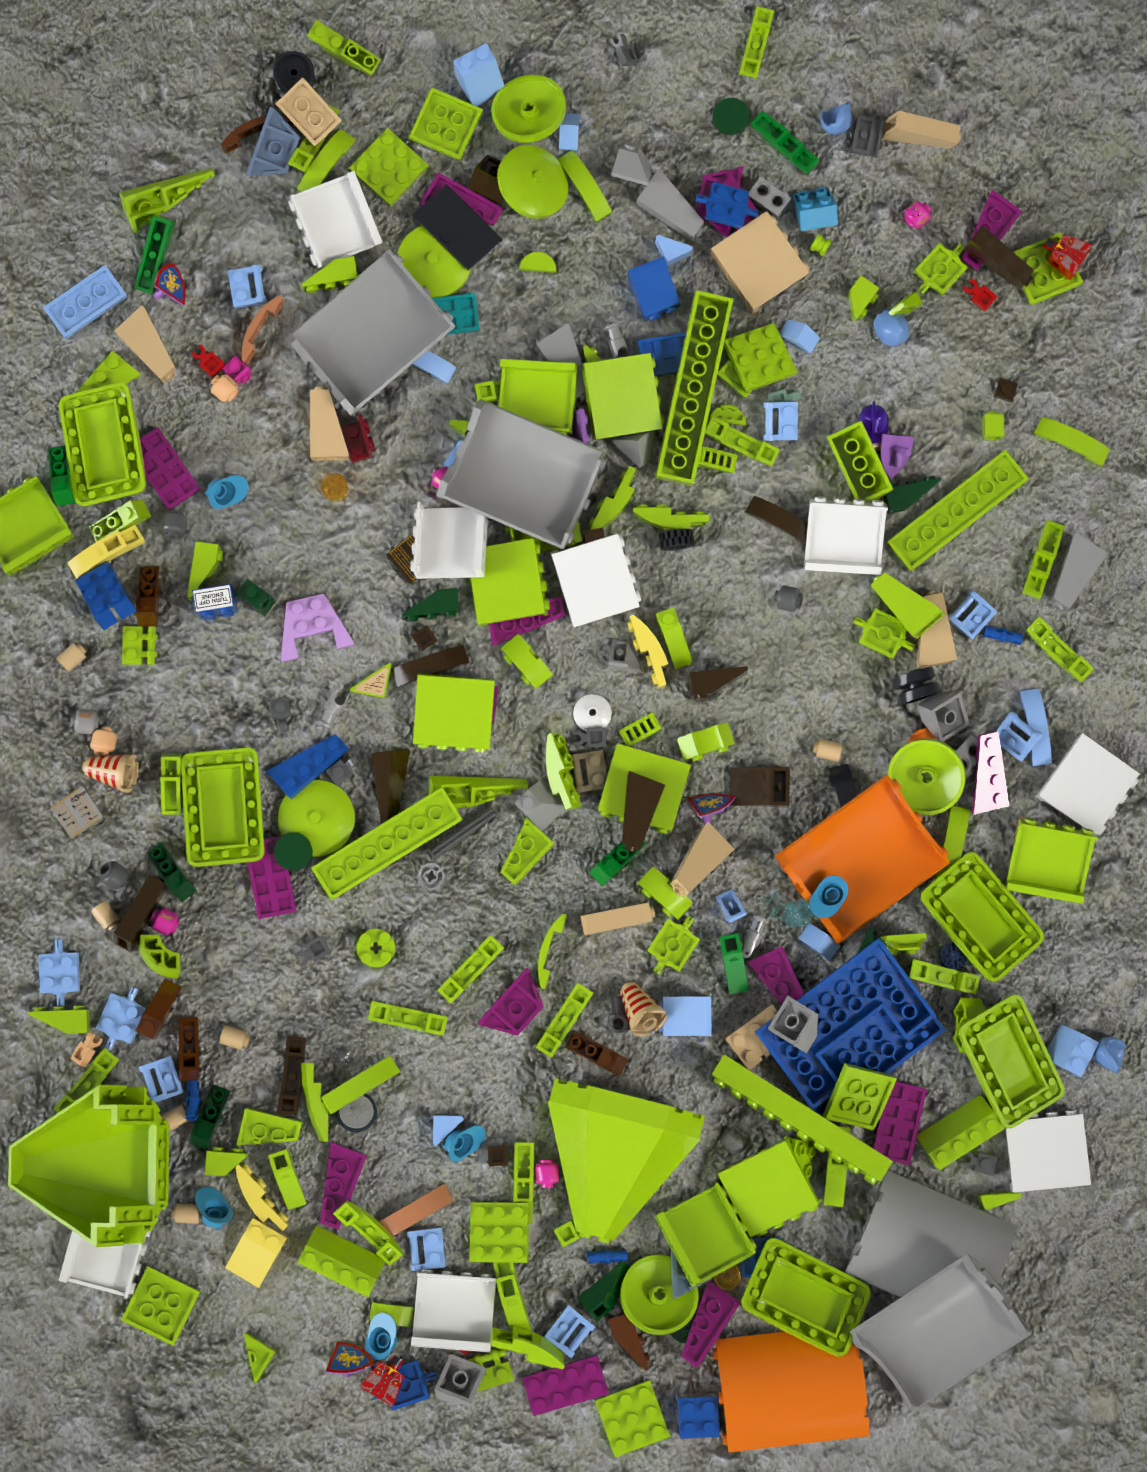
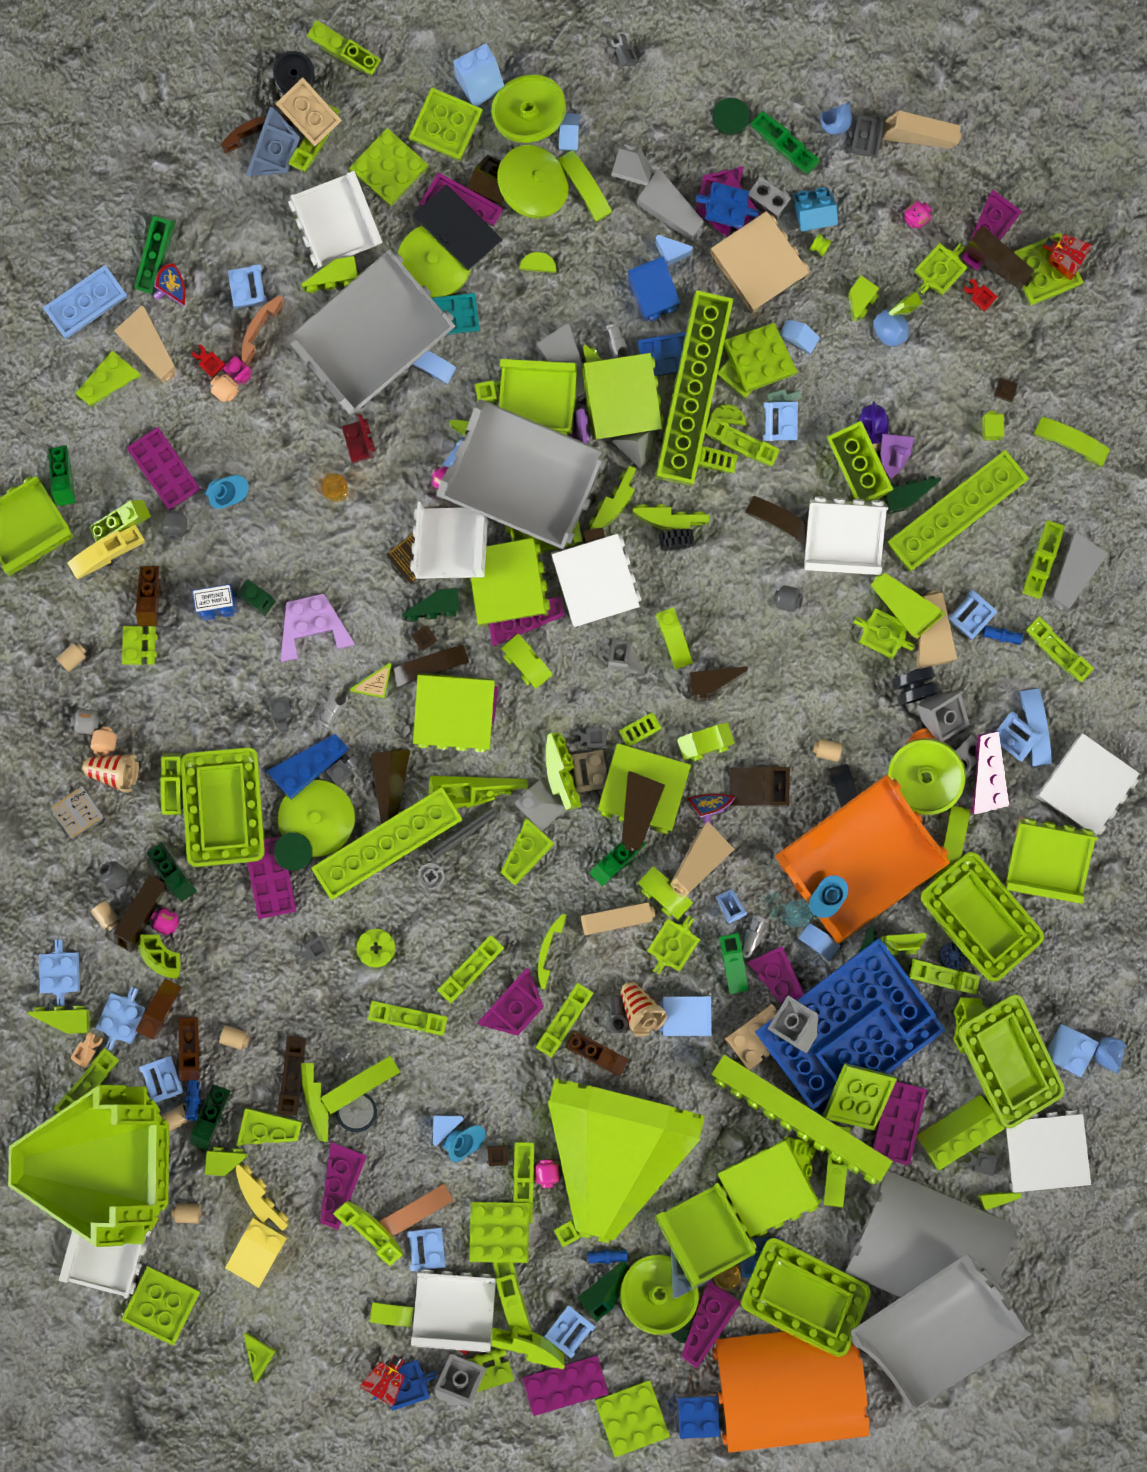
lime wedge [59,382,146,507] -> none
blue piece [75,561,137,631] -> none
lime wedge [119,168,215,233] -> none
lime slope [187,541,223,601] -> none
dark azure piece [195,1187,233,1231] -> none
lime slope [268,1148,307,1210] -> none
lime slope [297,129,356,192] -> none
lime slope [297,1225,385,1297] -> none
tan slope [310,387,350,461] -> none
shield [325,1341,375,1377] -> none
dark azure piece [365,1312,397,1360] -> none
white dish [573,694,612,731] -> none
reddish brown slope [608,1312,651,1371] -> none
light yellow slope [627,615,668,689] -> none
lime slope [739,6,775,79] -> none

